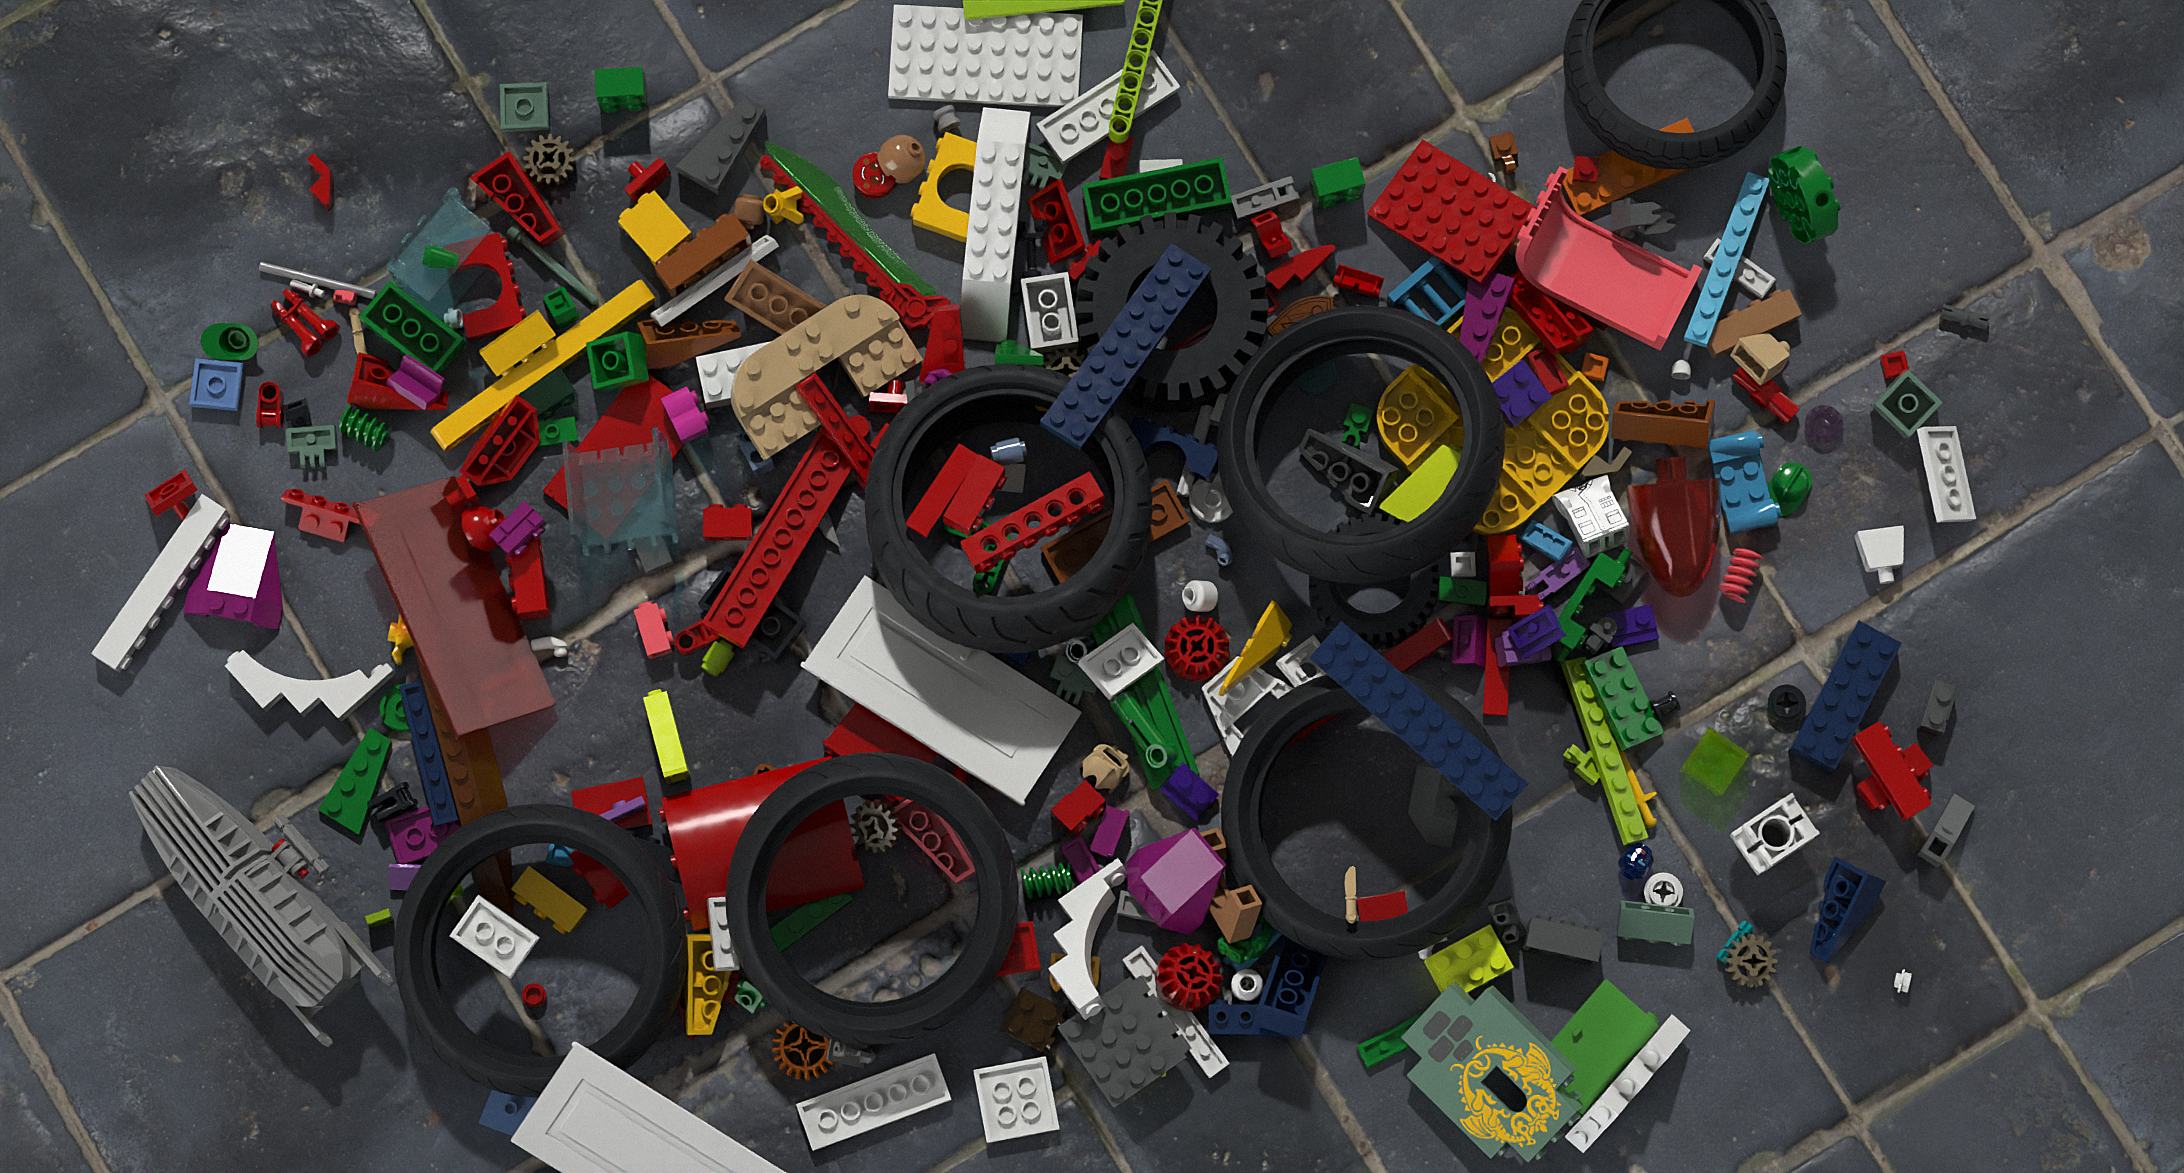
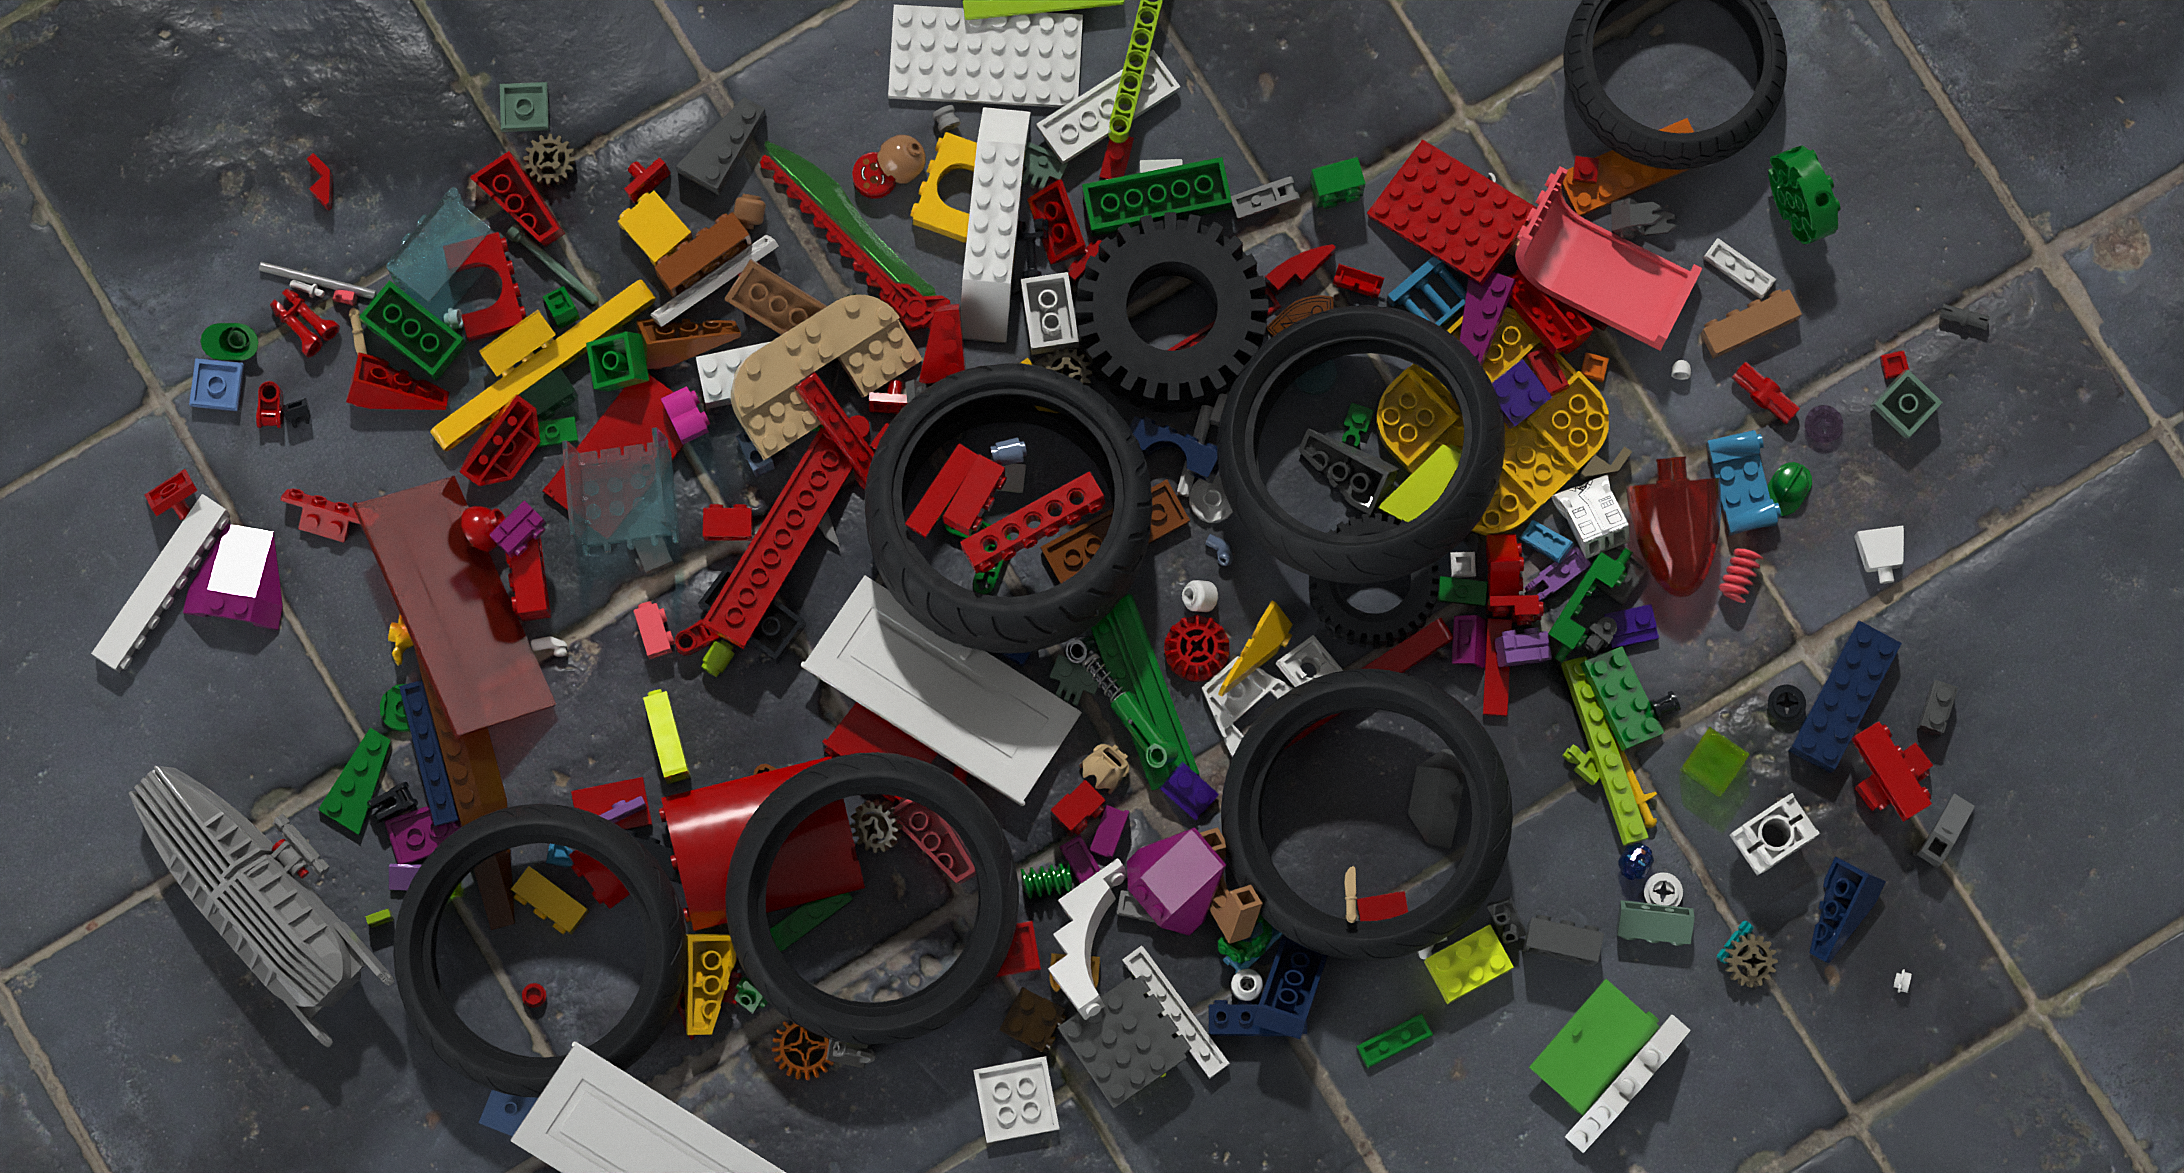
white arch [225,650,396,722] -> none
sand green hinge [286,425,337,469] -> none
green piece [339,404,393,452] -> none
magenta panel [386,354,445,410] -> none
green cone [422,244,459,269] -> none
red tile [445,474,481,509] -> none
white tile [450,895,540,979] -> none
green brick [595,67,648,113] -> none
white tile [707,897,740,972] -> none
yellow rock [763,186,804,225] -> none
white plate [796,1053,952,1151] -> none
magenta arm [924,369,952,387] -> none
green wing [995,340,1043,365] -> none
dark blue plate [1040,243,1212,451] -> none
white plate [1078,623,1164,700] -> none
red gear [1155,943,1223,1011] -> none
red brick [1250,210,1293,260] -> none
dark blue plate [1309,621,1529,821] -> none
sand green panel [1401,982,1583,1163] -> none
dark orange plate [1489,131,1518,175] -> none
dark purple plate [1507,605,1567,659] -> none
dark orange wedge [1611,400,1715,449] -> none
medium azure plate [1684,172,1770,348] -> none
tan torso [1730,333,1790,386] -> none
white plate [1917,426,1976,522] -> none

